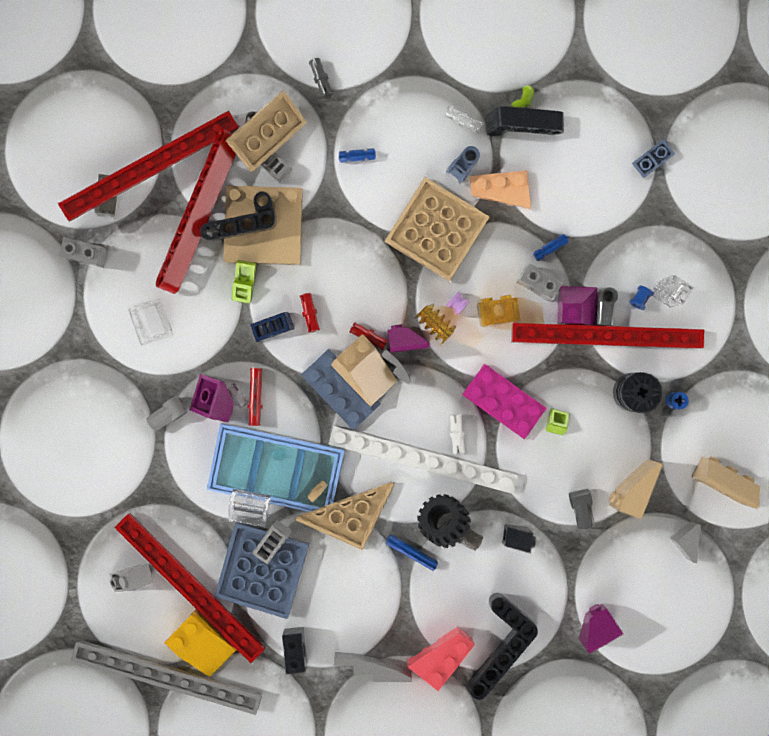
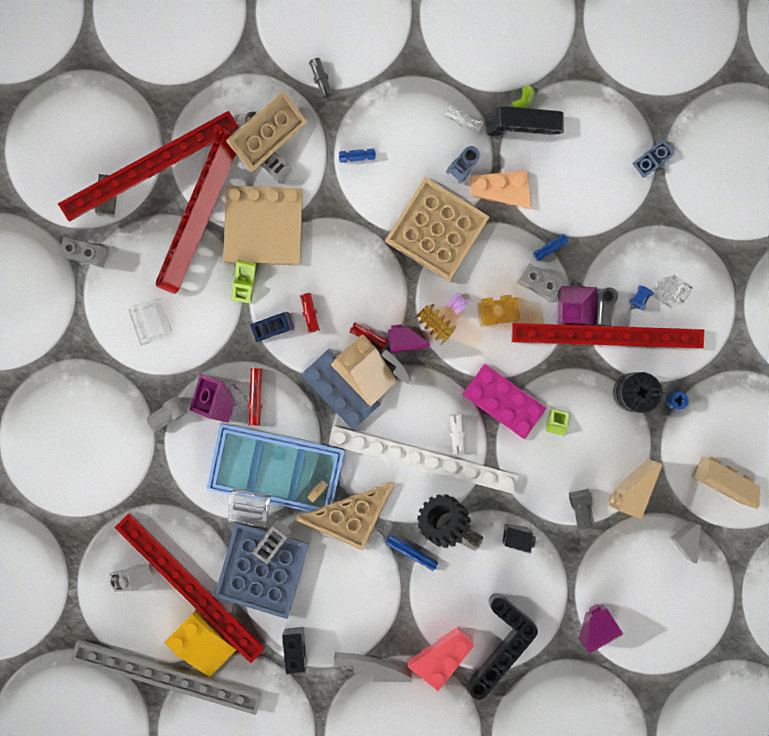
black beam [200,192,277,241] -> none

